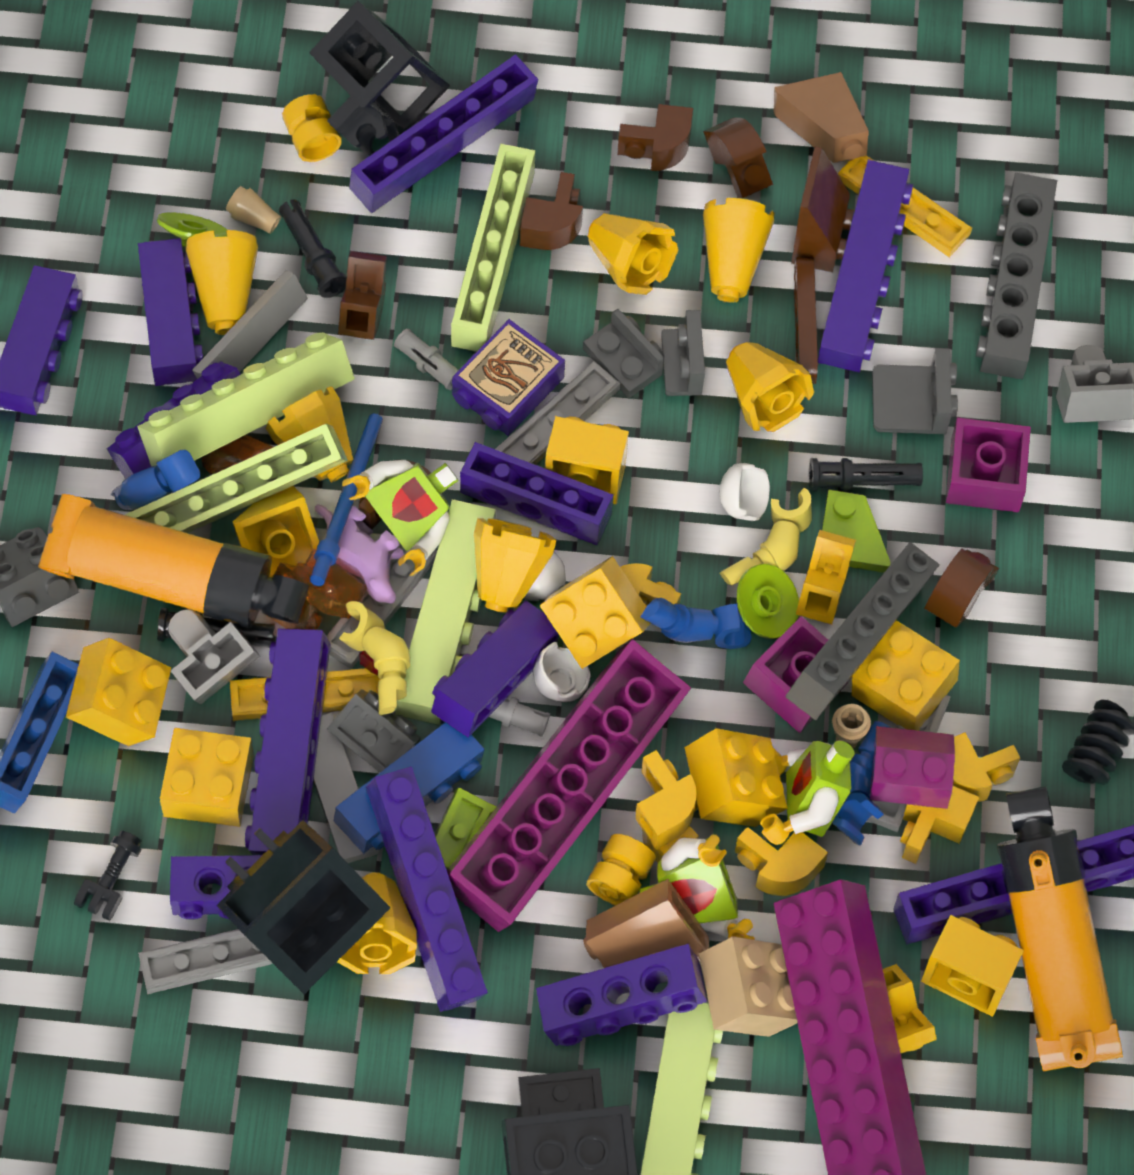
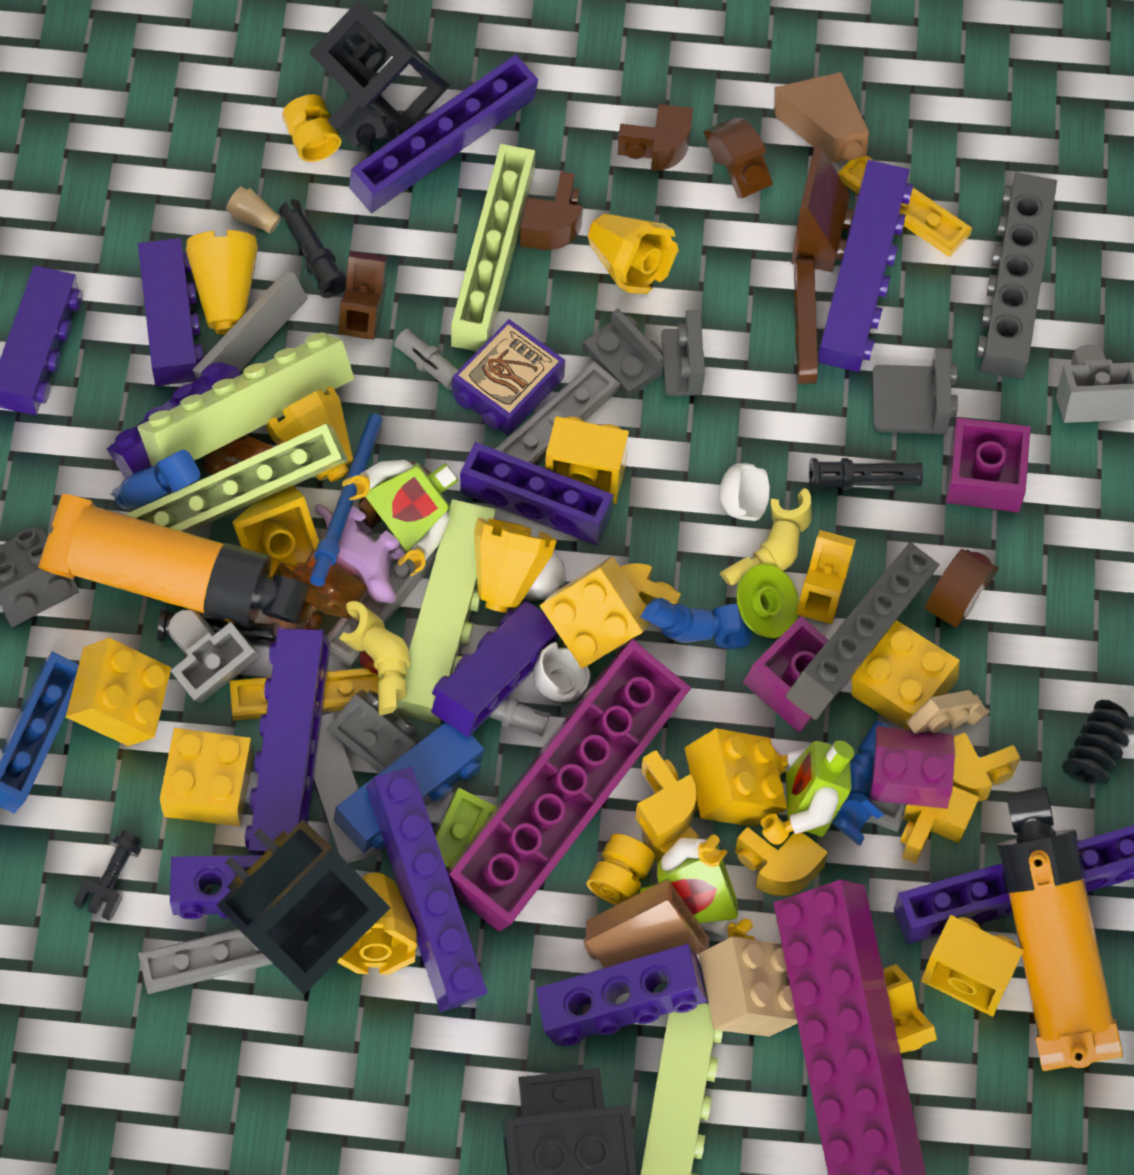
lime dish [157,212,227,247] -> none
yellow cone [703,198,775,303] -> none
yellow cone [726,342,814,432] -> none
lime wing [822,490,890,573] -> none
tan cone [832,704,871,748] -> none
none -> tan hinge [907,690,990,734]

